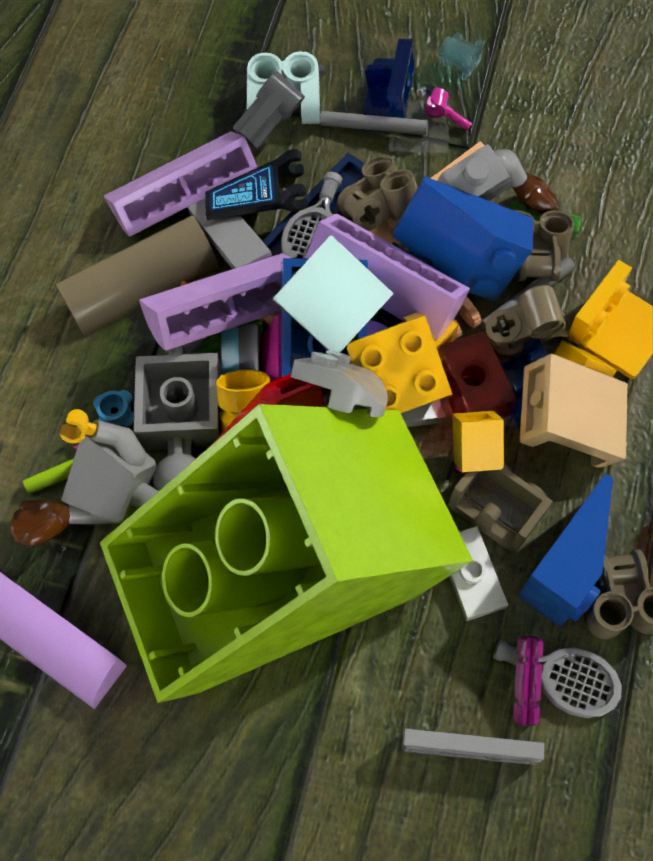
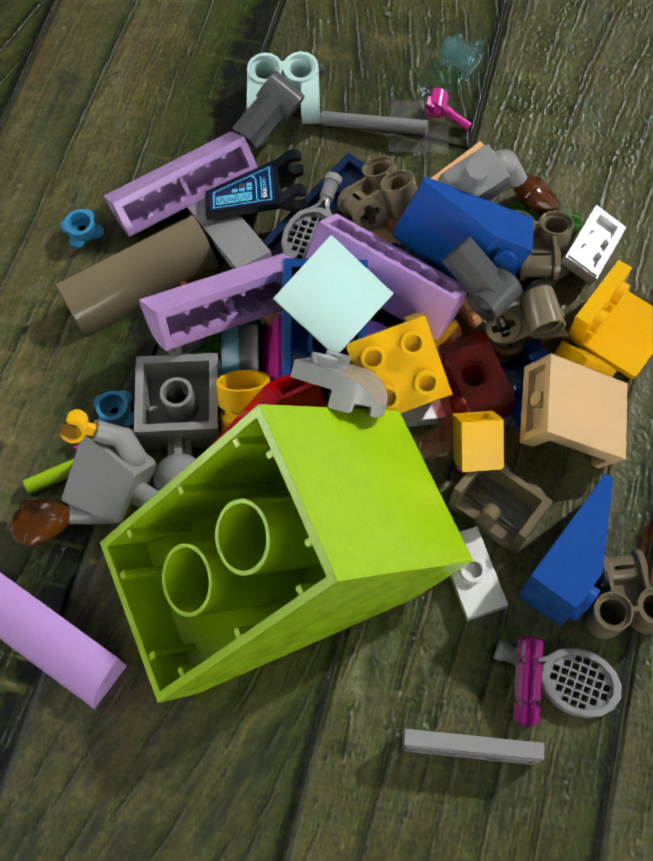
clear blue panel [363,39,416,118] -> none
none -> dark azure plate [60,209,104,249]
none -> dark grey piece [442,236,522,322]
none -> white plate [561,205,626,285]

